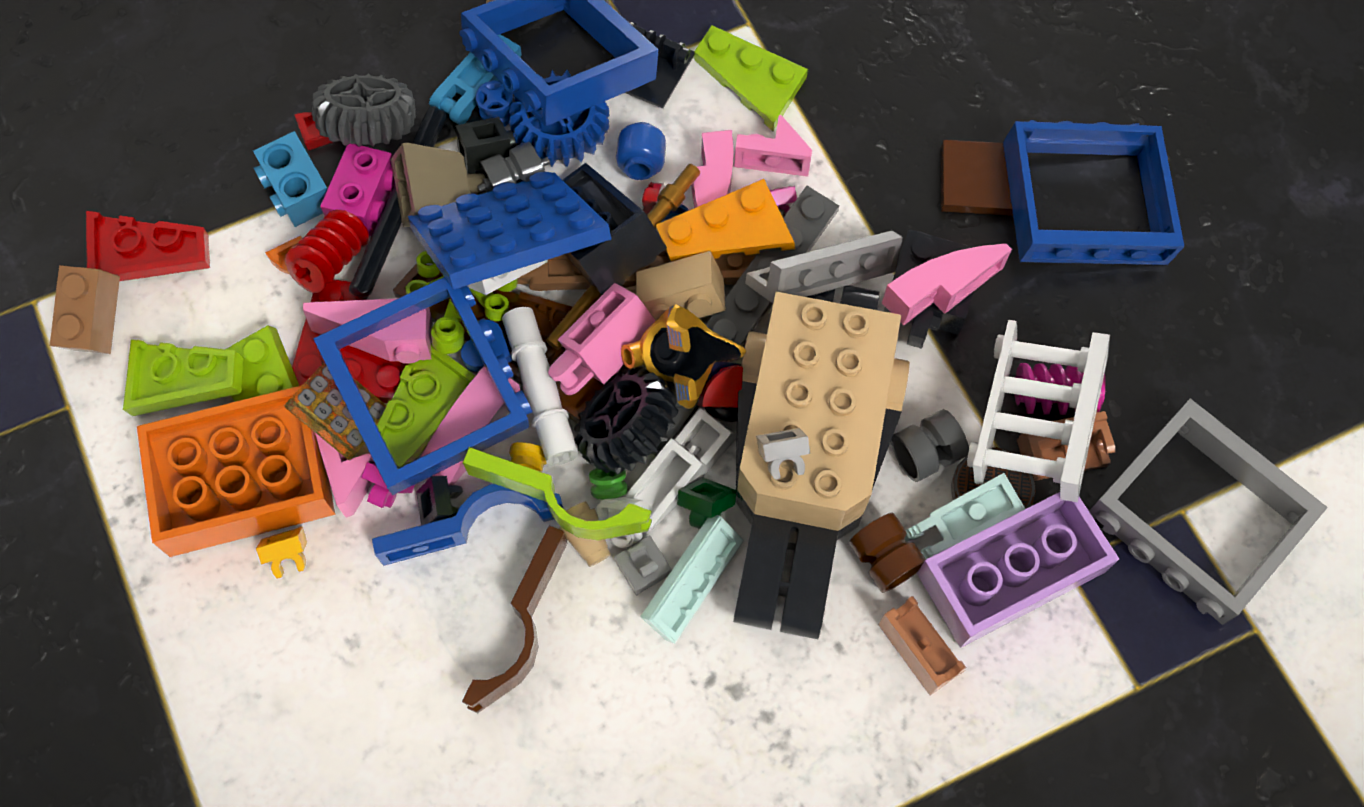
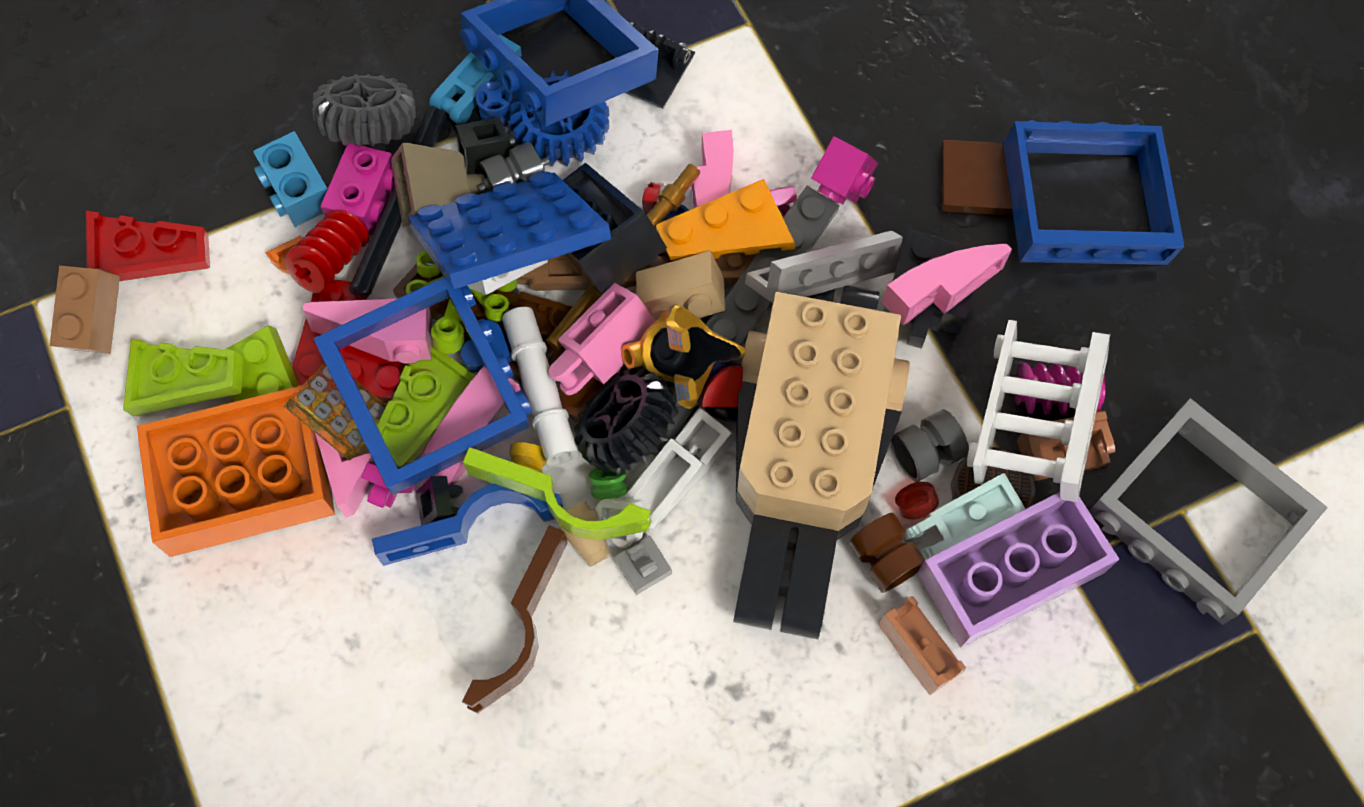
yellow tile [256,526,308,579] -> none
red tile [294,112,333,151] -> none
blue head [616,122,666,180] -> none
light aqua plate [640,515,744,644] -> none
dark green tile [677,477,737,529] -> none
lime wing [694,25,808,131] -> none
bright pink slope [734,115,812,177] -> none
light grey tile [756,428,811,480] -> none
none -> dark pink brick [811,136,878,205]
none -> clear red tile [895,482,939,520]

